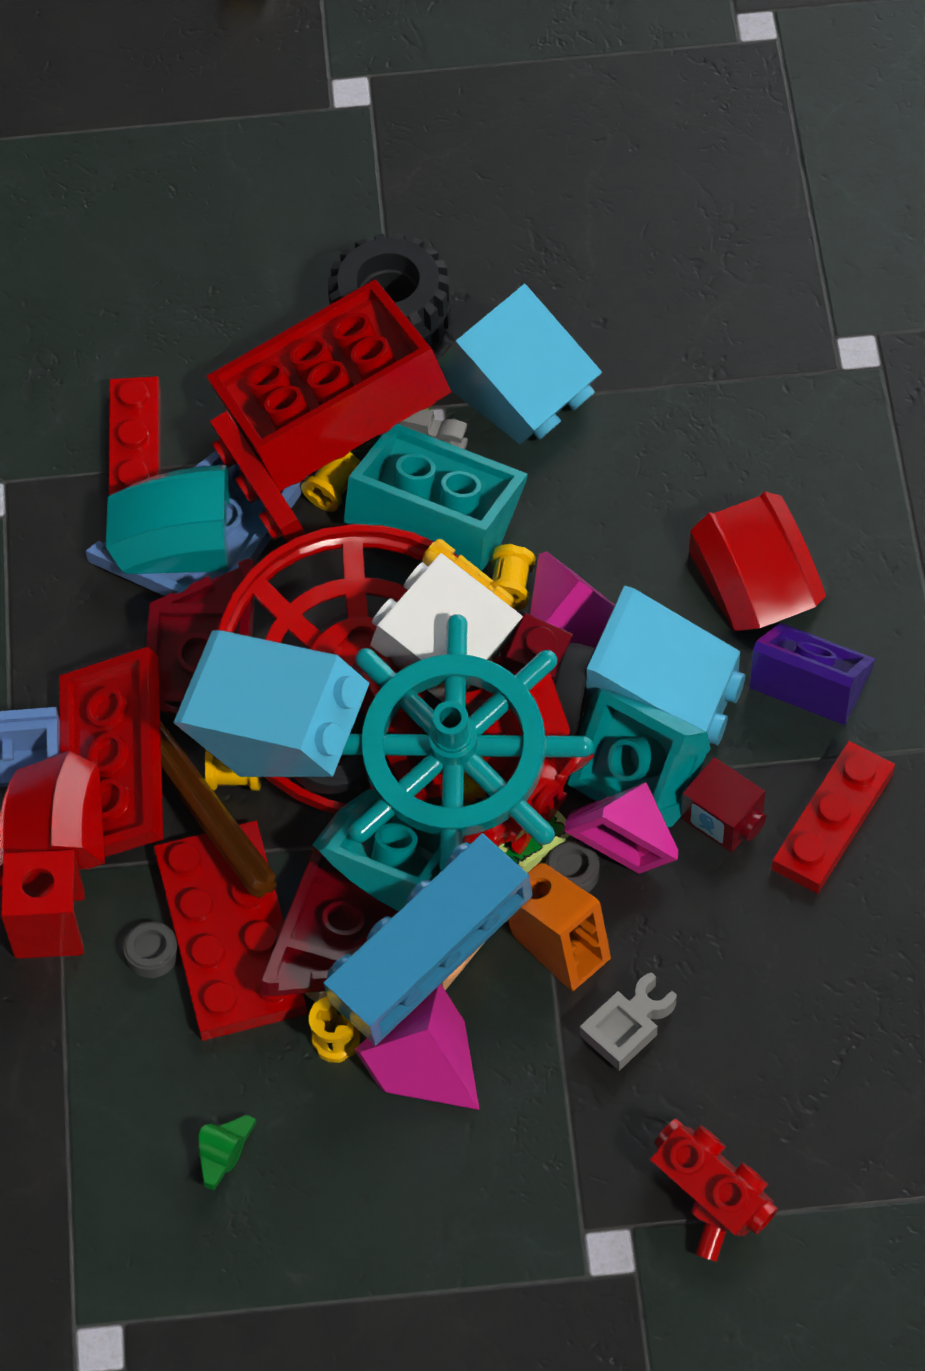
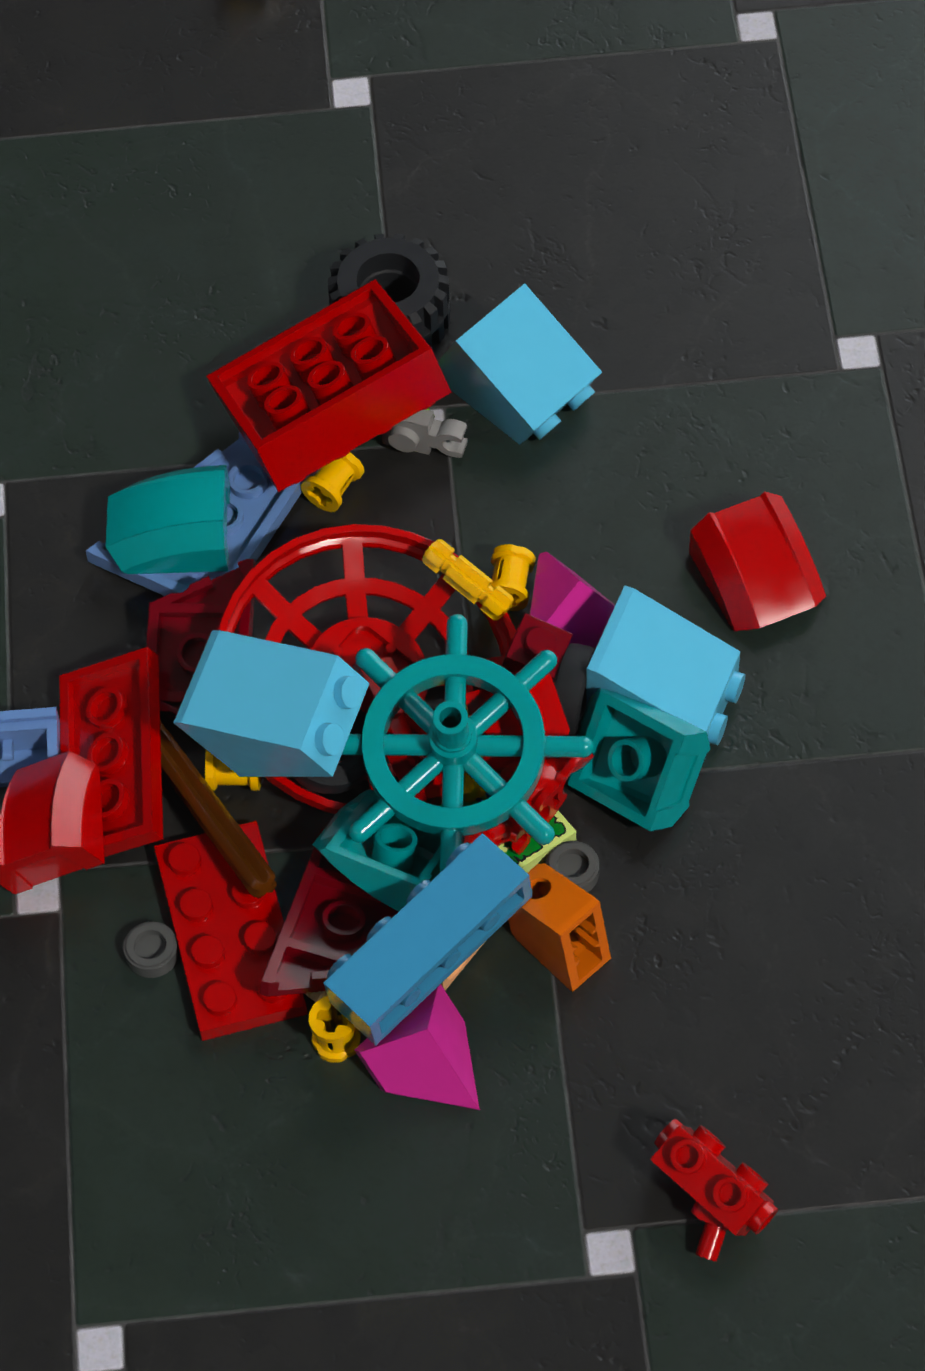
red piece [1,850,85,958] -> none
red plate [109,376,160,496] -> none
green piece [199,1115,256,1191] -> none
red plate [210,411,306,543] -> none
teal slope [344,424,528,571] -> none
white brick [370,553,523,702] -> none
dark pink slope [564,782,678,874] -> none
light grey plate [580,973,677,1071] -> none
dark red brick [681,757,767,853] -> none
dark purple slope [750,623,876,725] -> none
red plate [771,741,895,894] -> none

